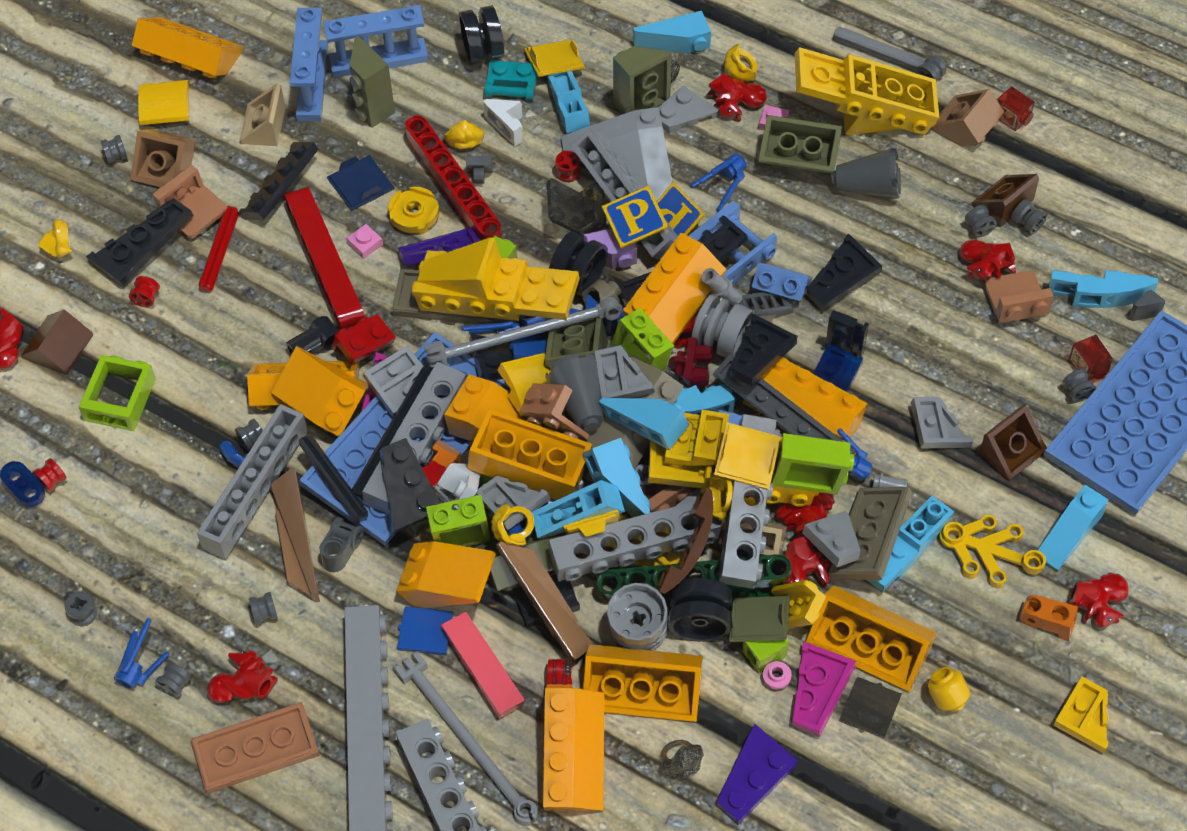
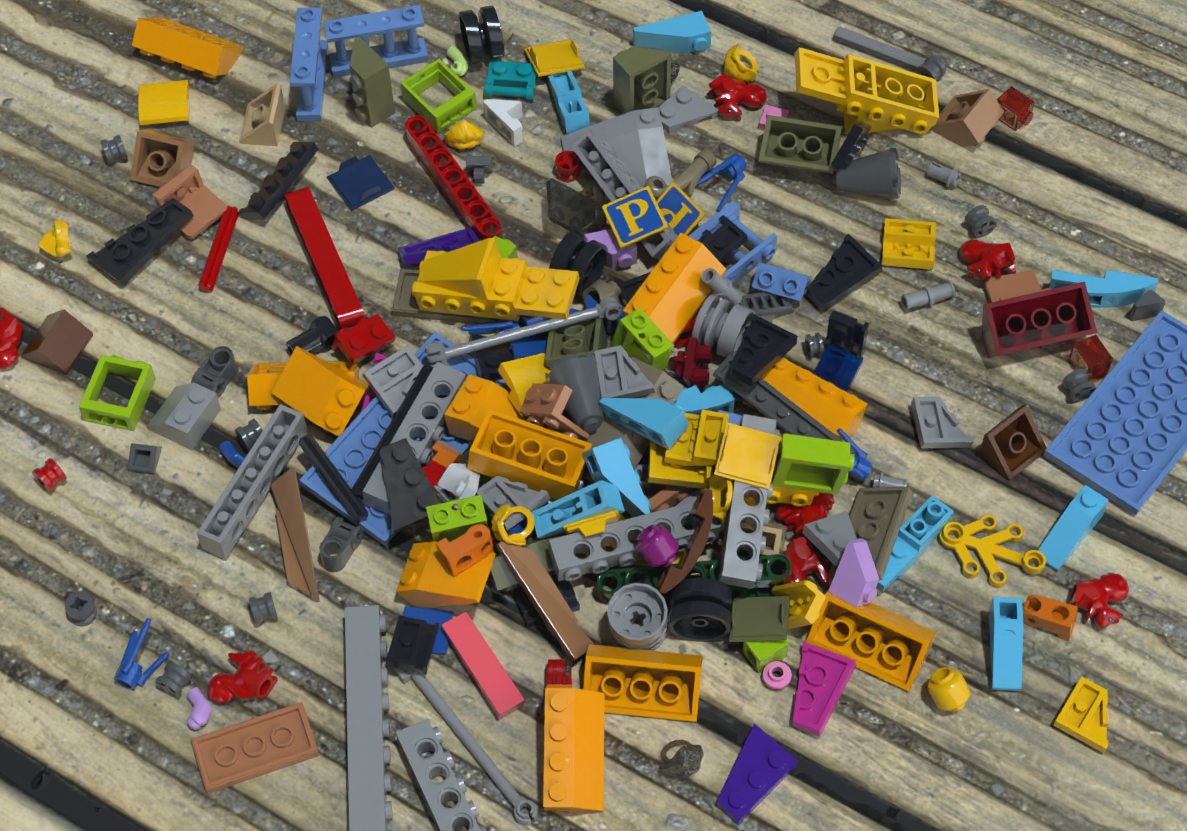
clear blue plate [0,461,45,507] -> none
red wheel [128,276,160,308] -> none
bright pink plate [347,224,383,259] -> none
yellow plate [388,186,439,235] -> none
clear smoke piece [839,677,902,739] -> none
reddish brown slope [971,174,1039,228] -> none
dark grey wheel [1011,199,1048,234] -> none
none -> dark grey slope [128,443,162,473]
none -> light grey slope [147,382,221,450]
none -> lavender arm [187,687,212,730]
none -> dark grey piece [191,346,238,398]
none -> black plate [386,615,439,675]
none -> lime window [400,59,477,133]
none -> orange leg [436,524,494,576]
none -> yellowish green arm [447,46,469,76]
none -> magenta head [636,524,679,567]
none -> dark tan plant [645,149,717,198]
none -> dark grey bush [805,332,824,358]
none -> lavender slope [828,538,879,607]
none -> black wing [831,122,871,169]
none -> yellow slope [882,218,936,270]
none -> light grey pin [901,281,955,311]
none -> light grey pin [927,161,961,187]
none -> dark red slope [982,282,1097,358]
none -> medium azure slope [989,597,1023,691]

